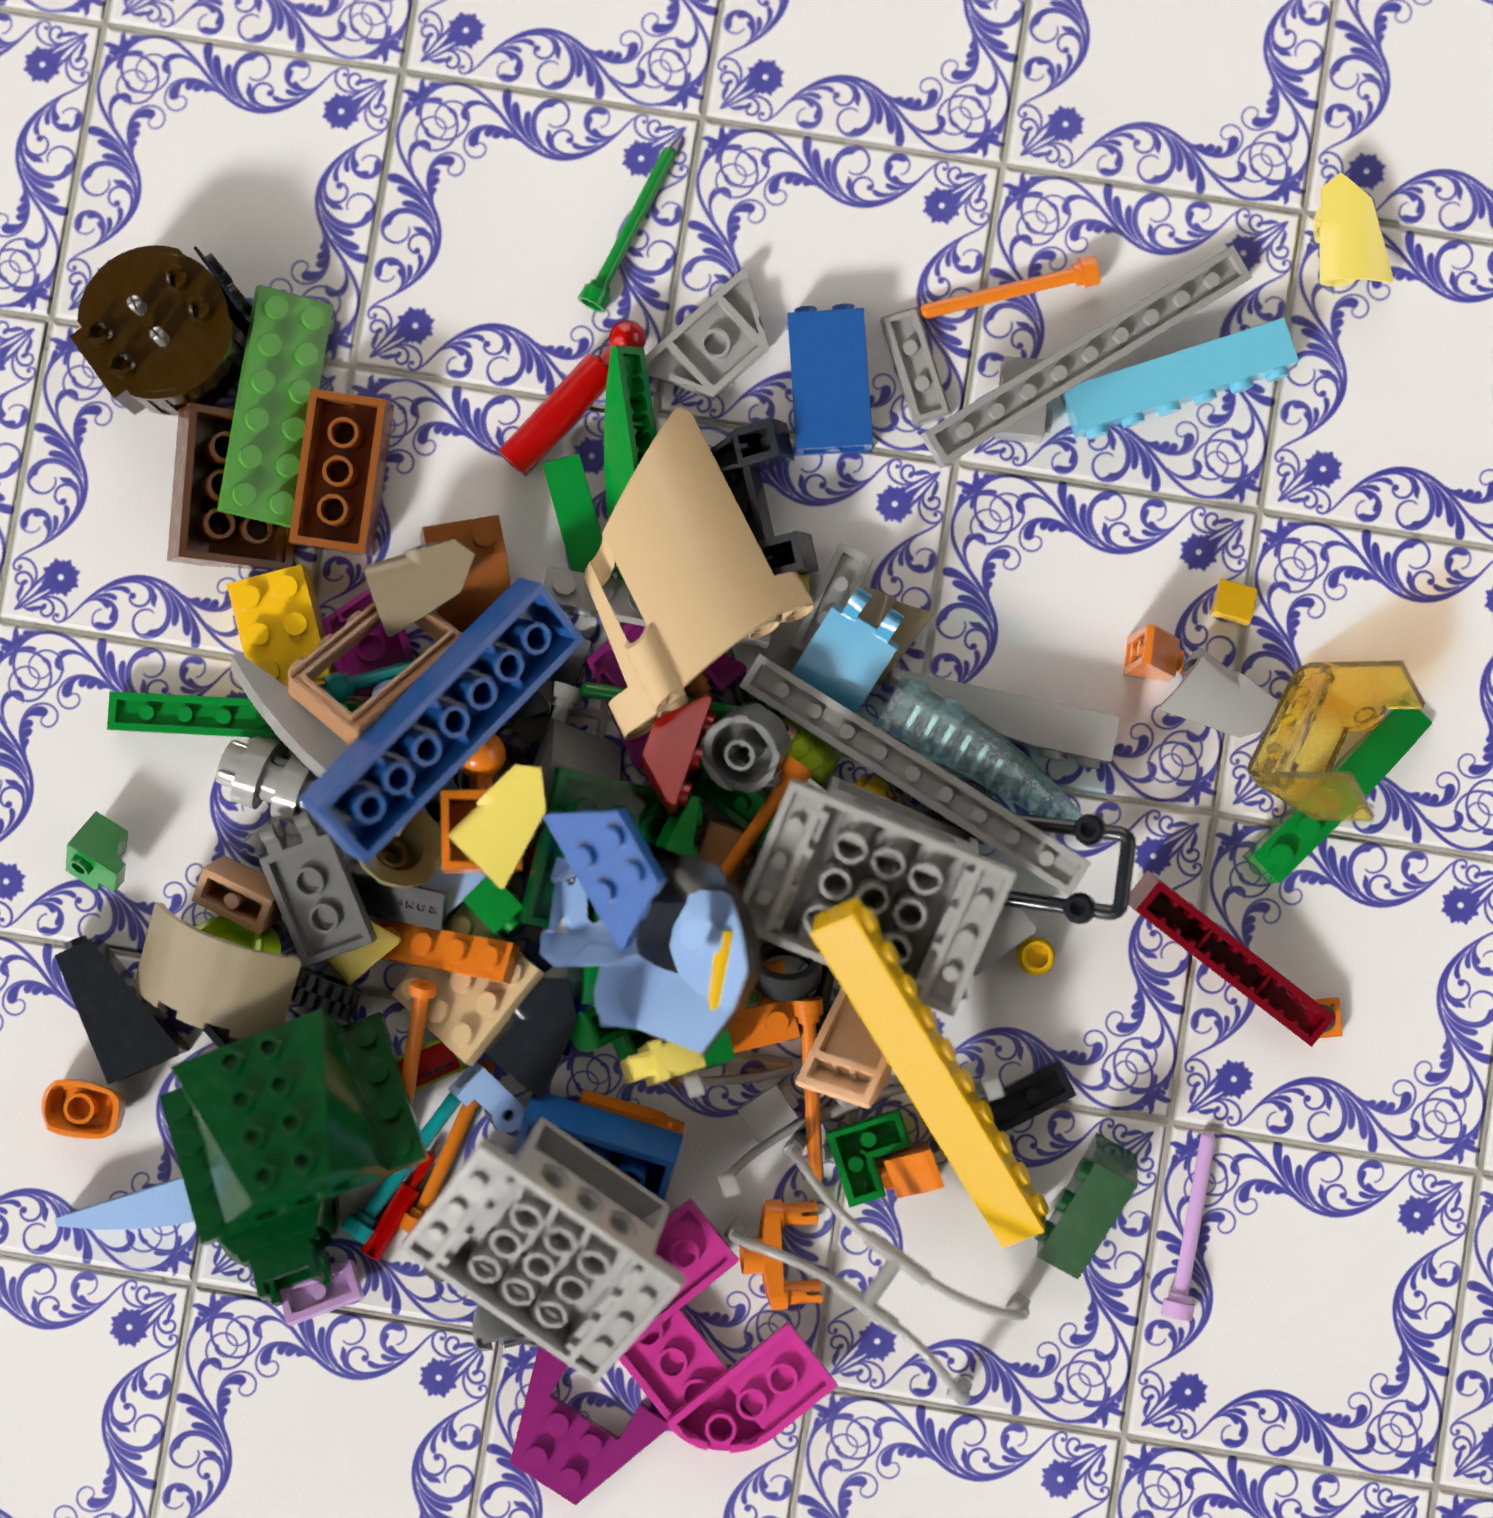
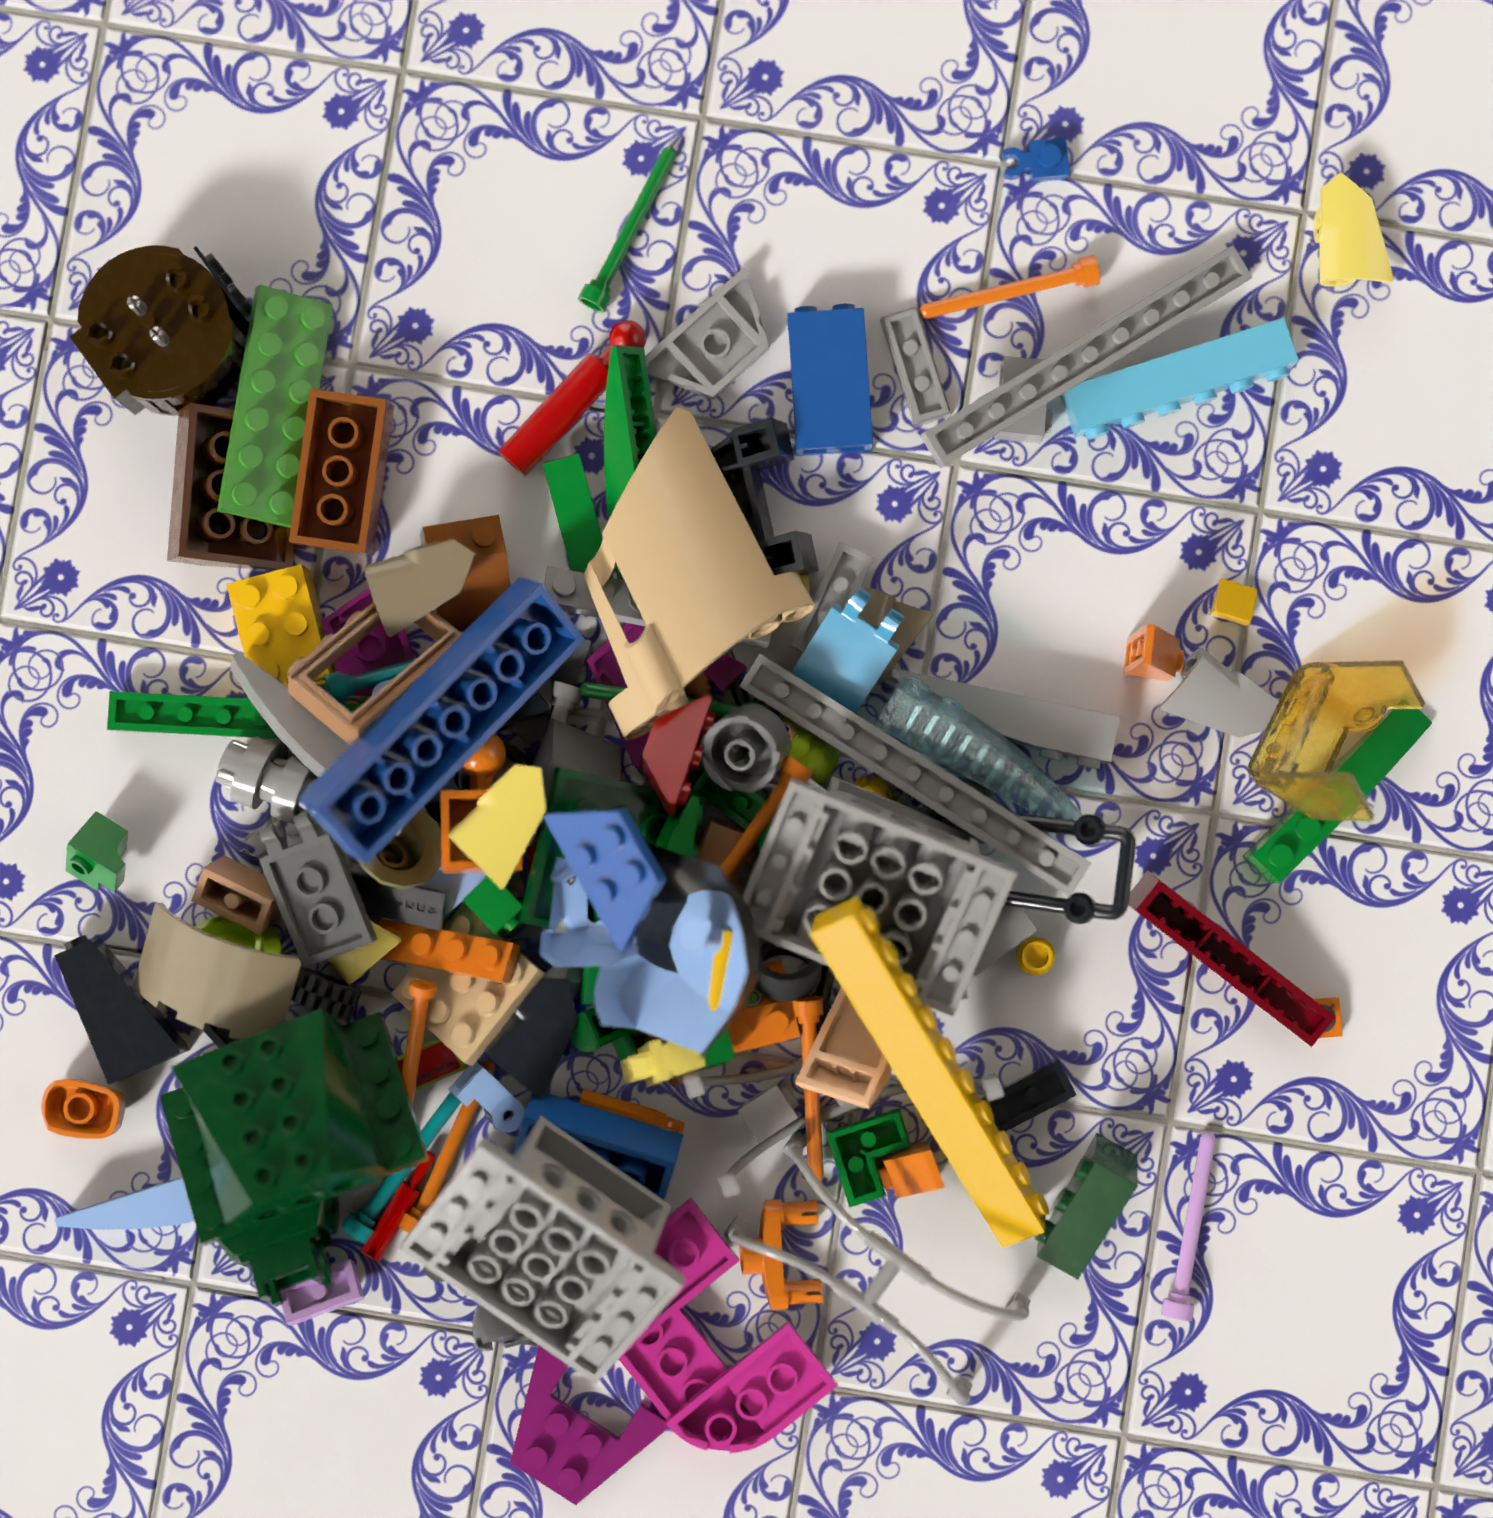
none -> blue plate [1001,137,1070,183]

